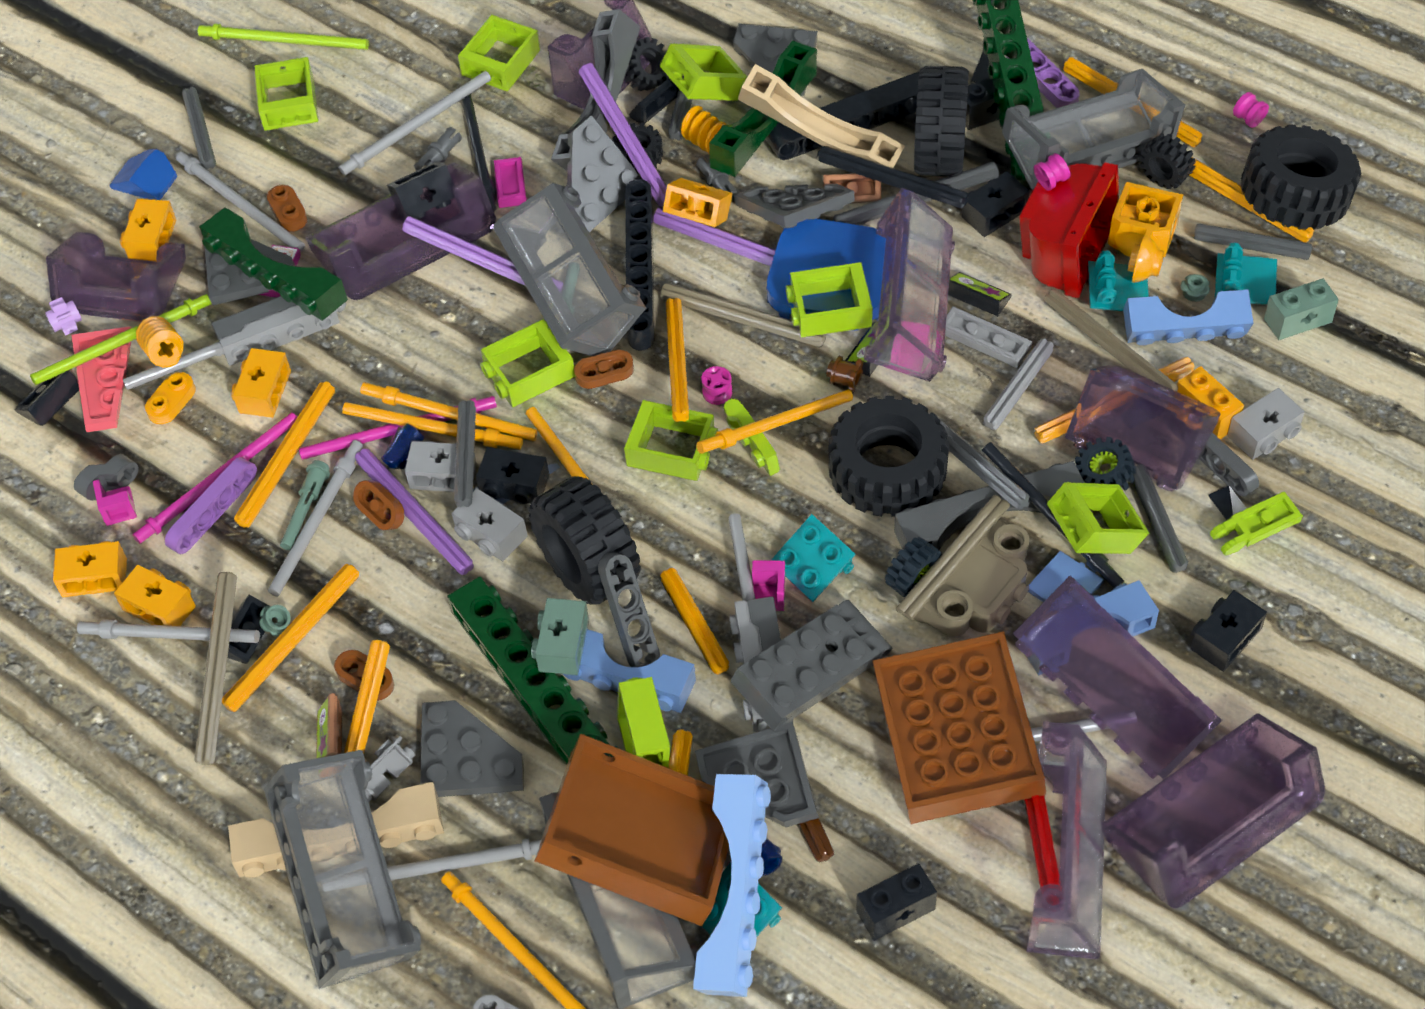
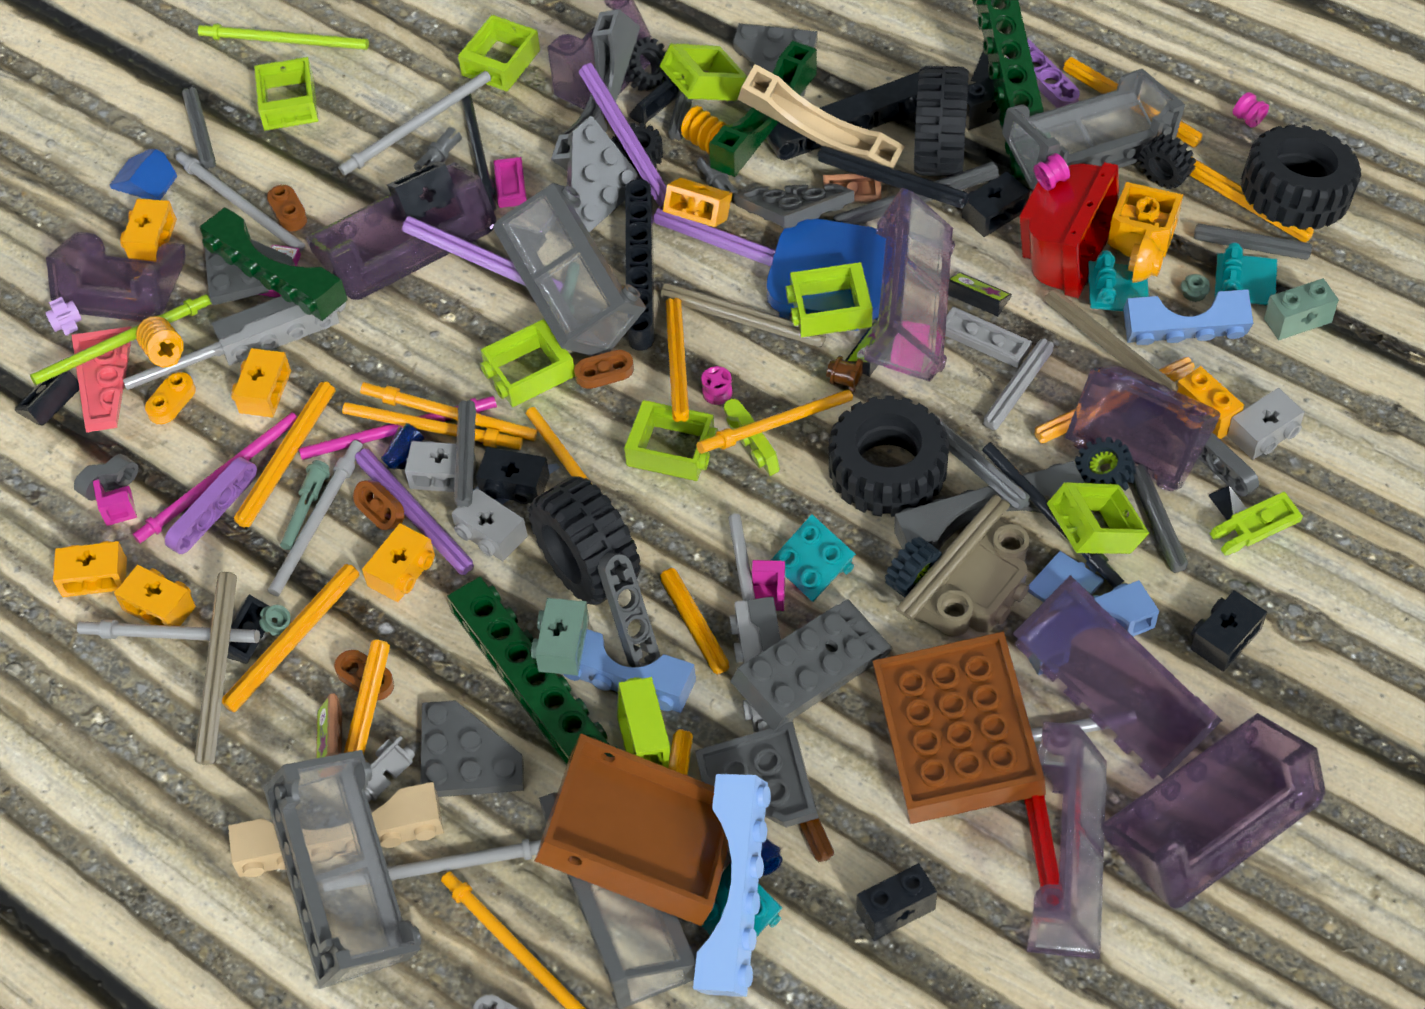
none -> light orange brick [362,523,435,602]

